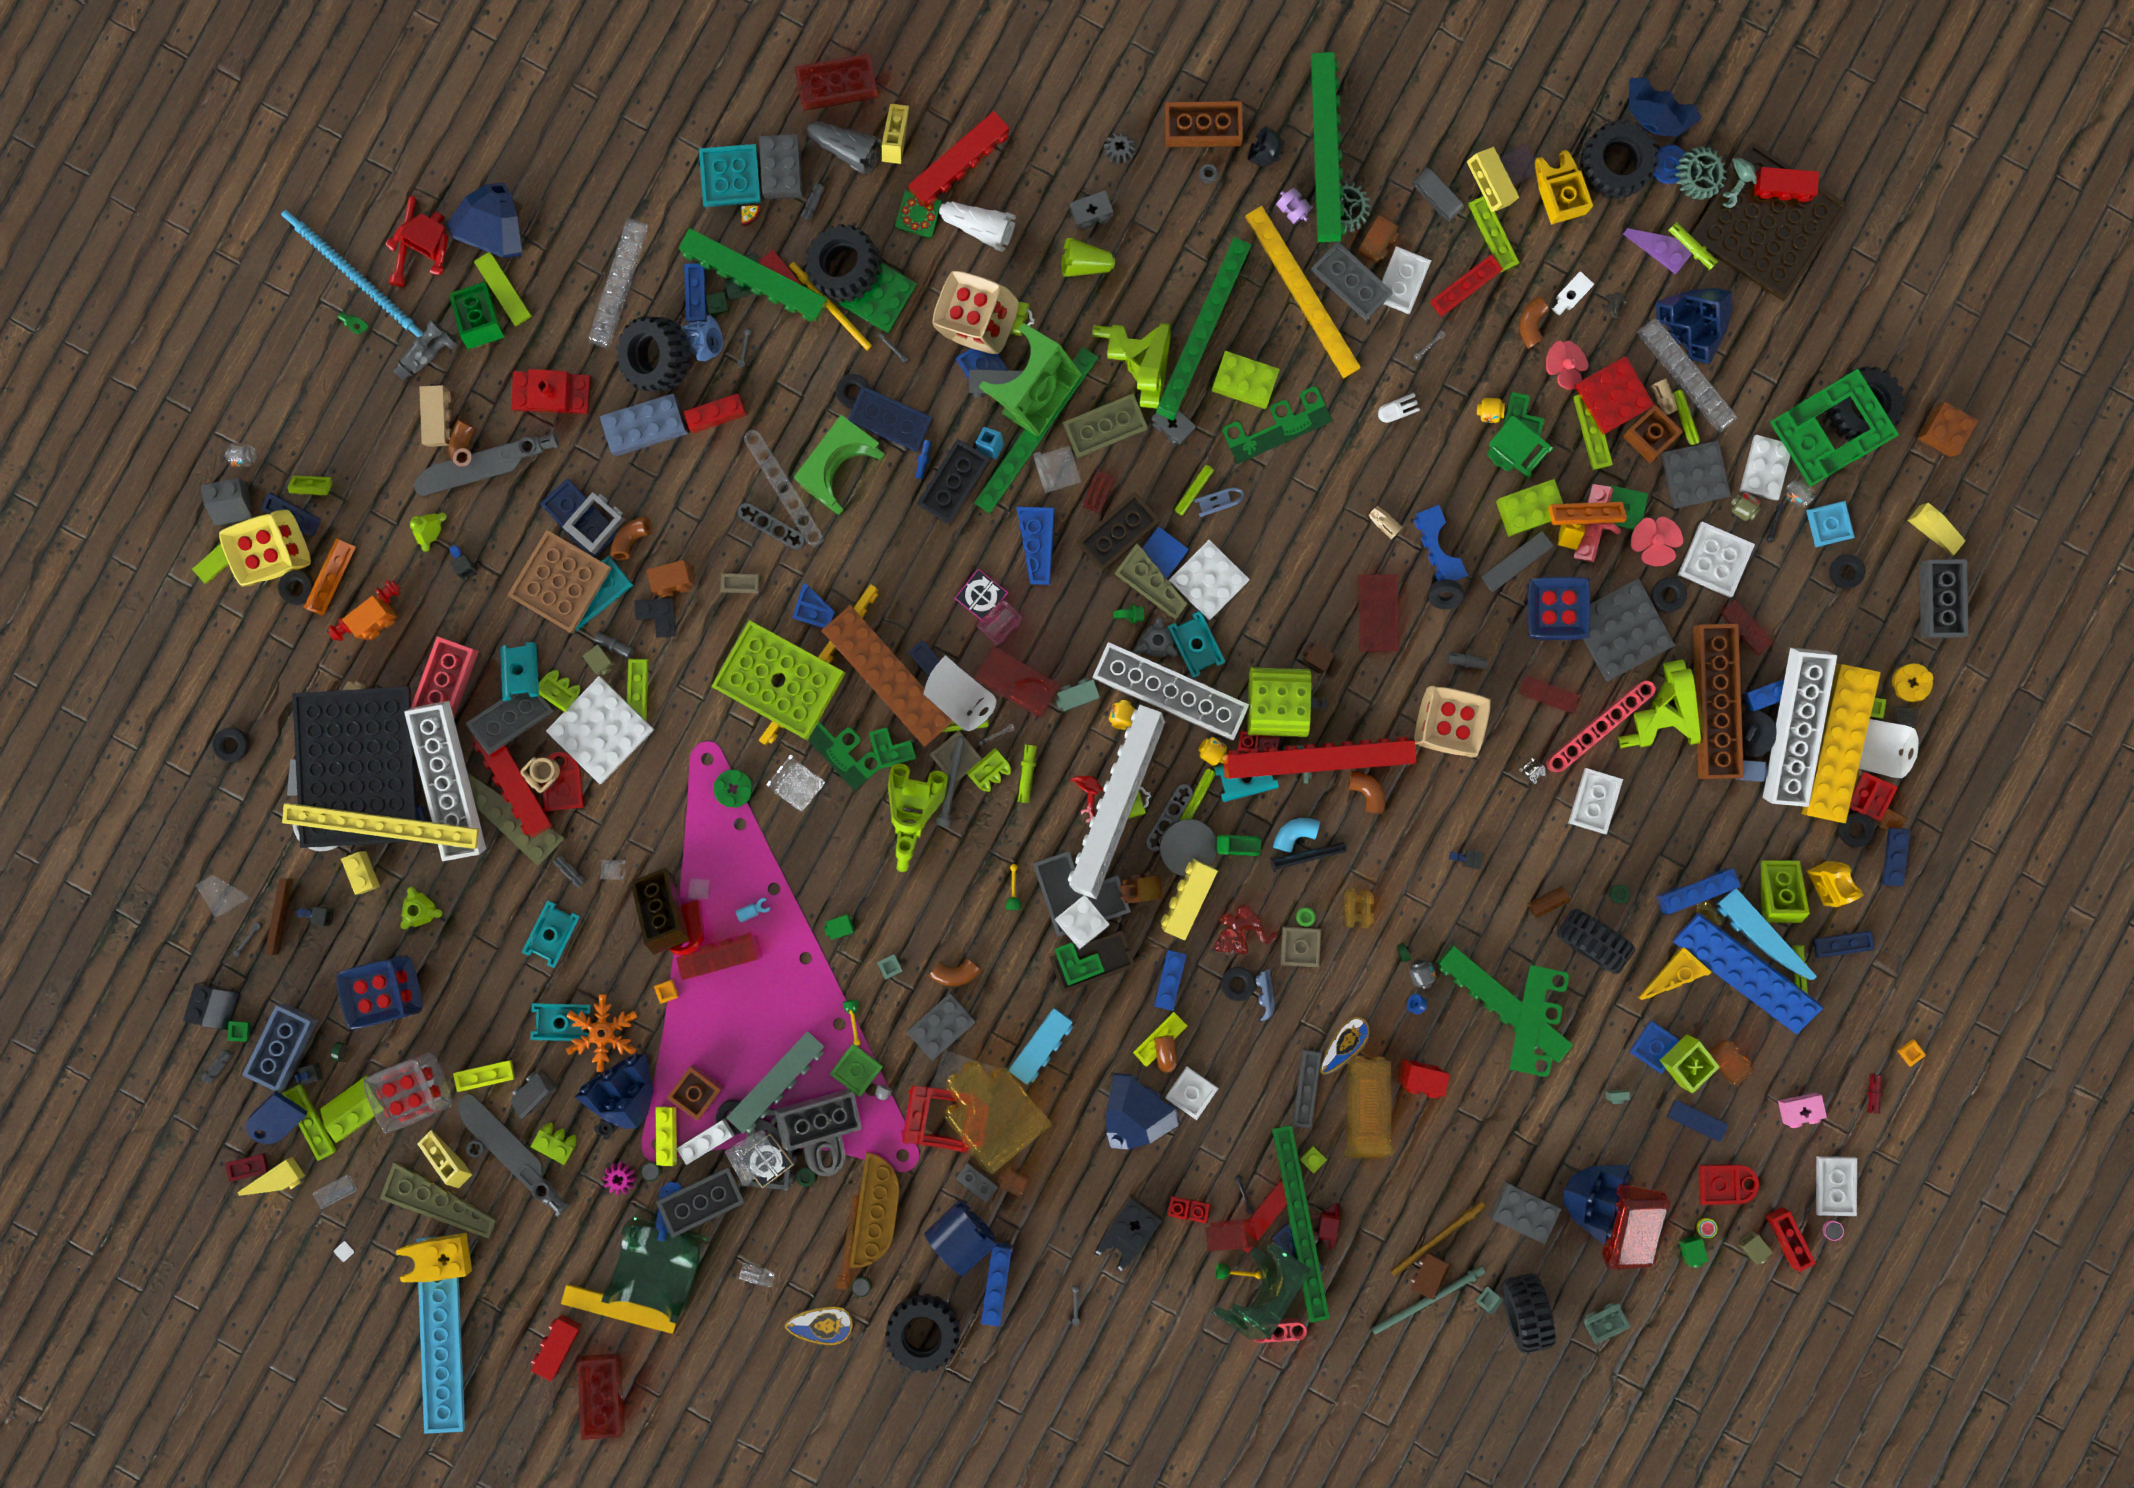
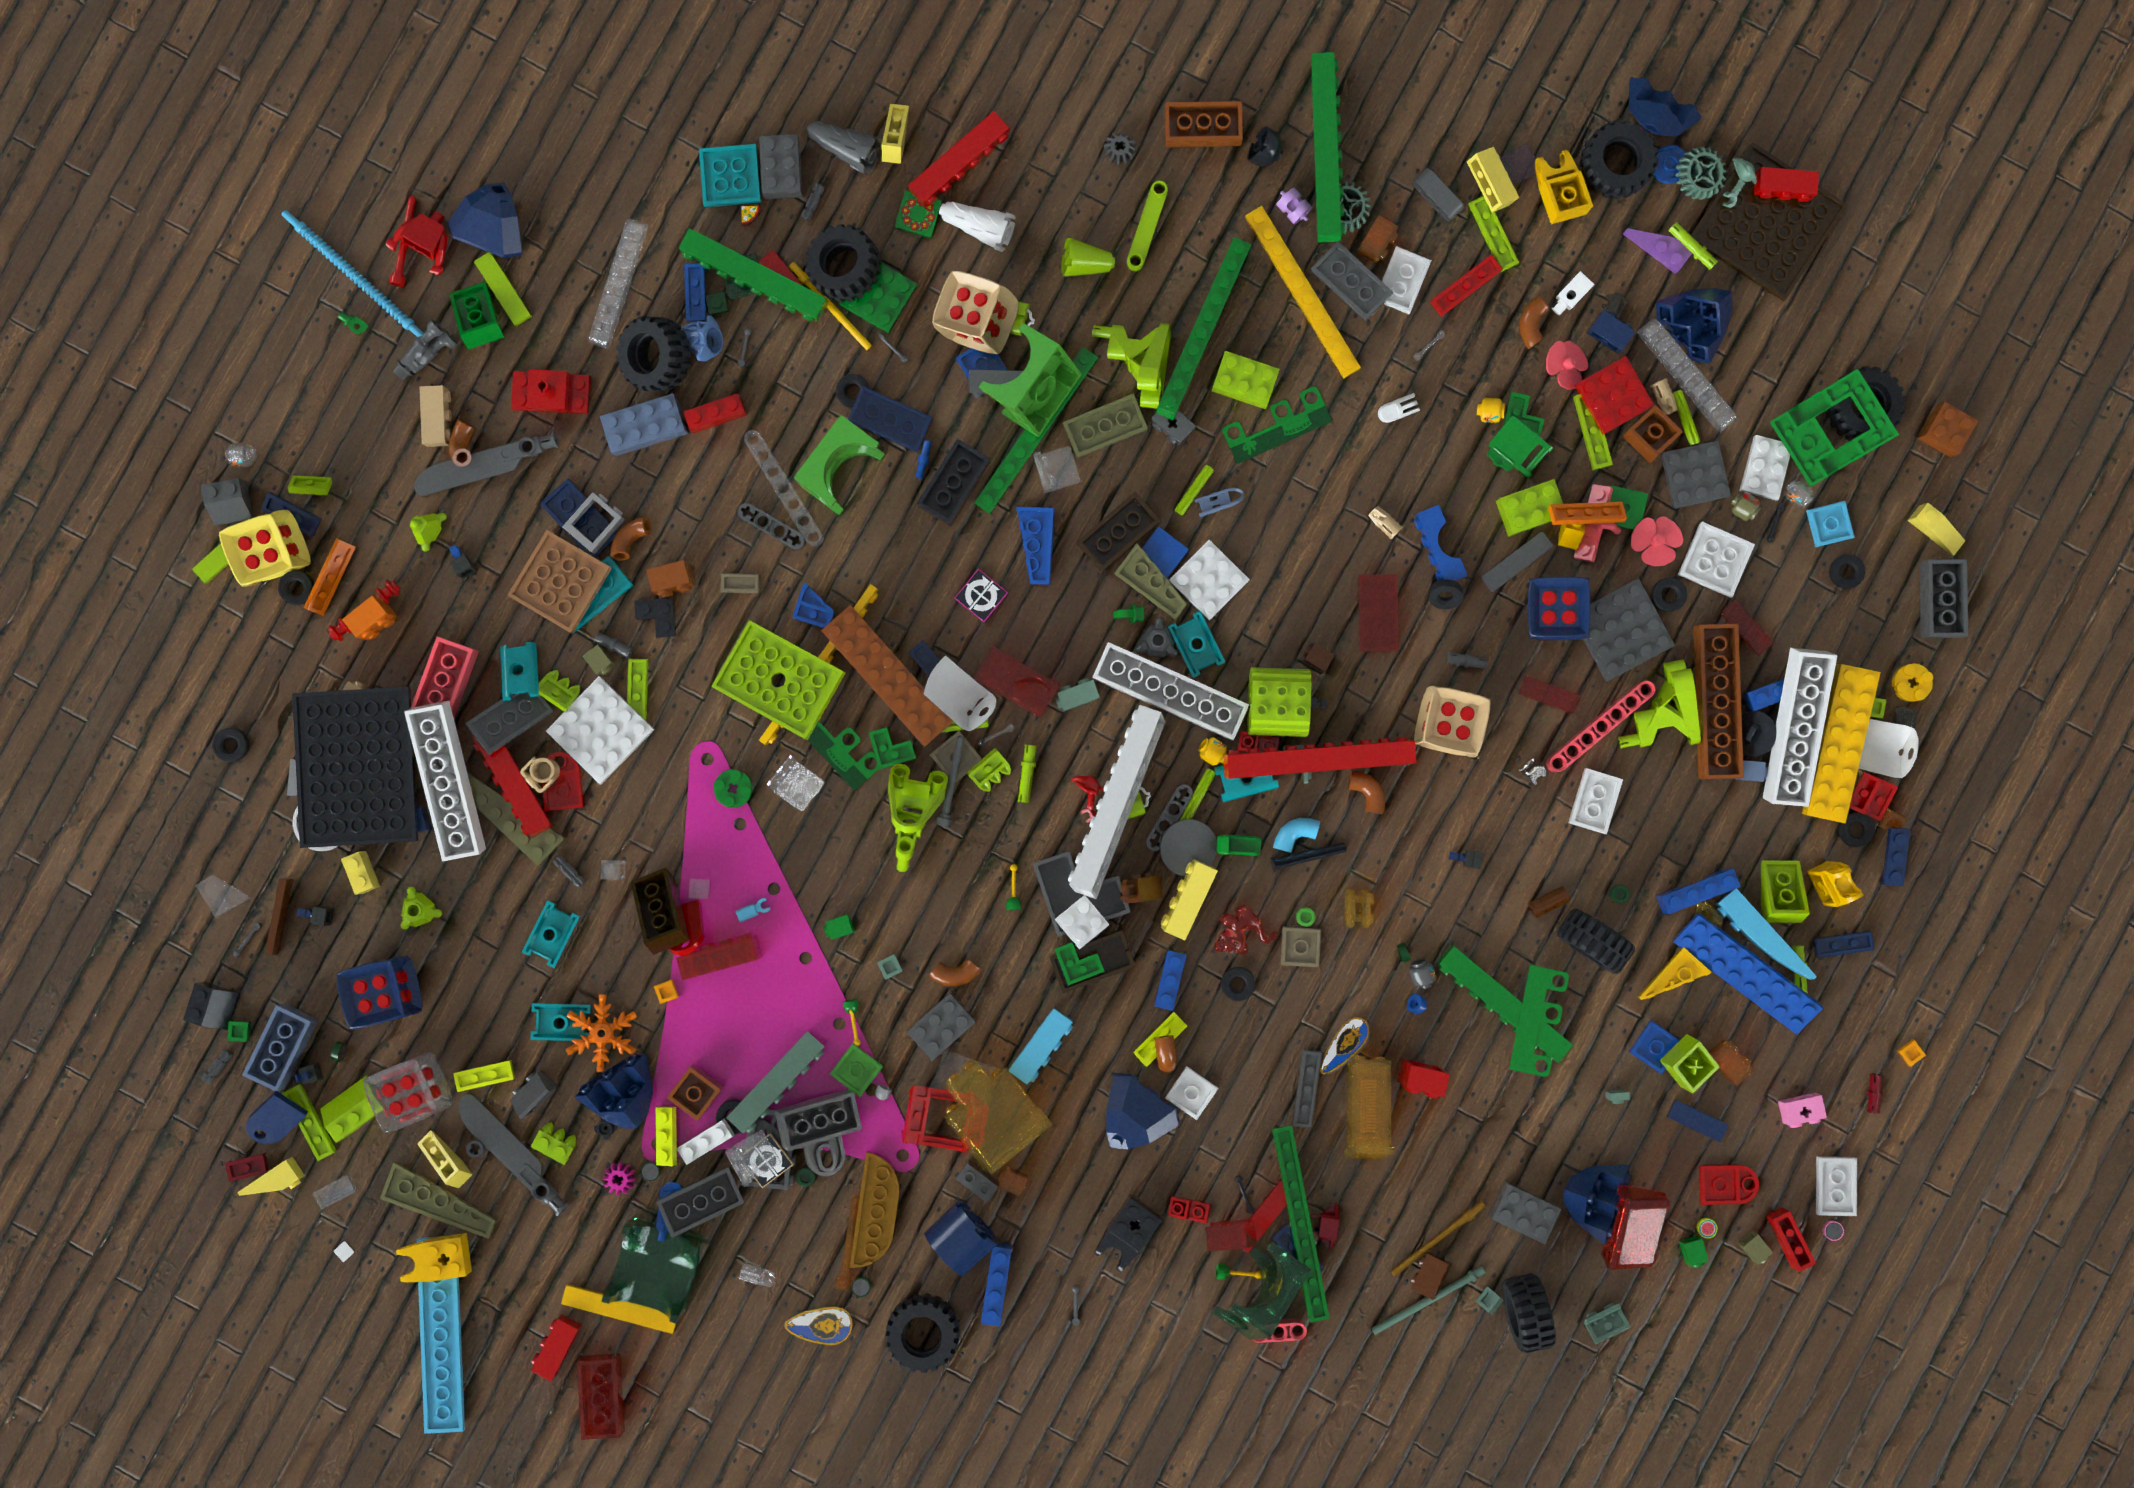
light yellow plate [282,803,479,849] -> none
clear red brick [795,53,879,111] -> none
dark azure brick [975,427,1004,459] -> none
clear pink window [976,599,1023,646] -> none
dark grey brick [1069,190,1113,230] -> none
clear red tile [1082,471,1114,514] -> none
yellow head [1109,700,1135,730] -> none
dark grey plate [1199,164,1218,184] -> none
sand blue piece [1256,969,1275,1021] -> none
lime plate [1299,1145,1327,1174] -> none
none -> lime piece [1127,181,1168,272]
none -> dark blue brick [1586,310,1635,354]

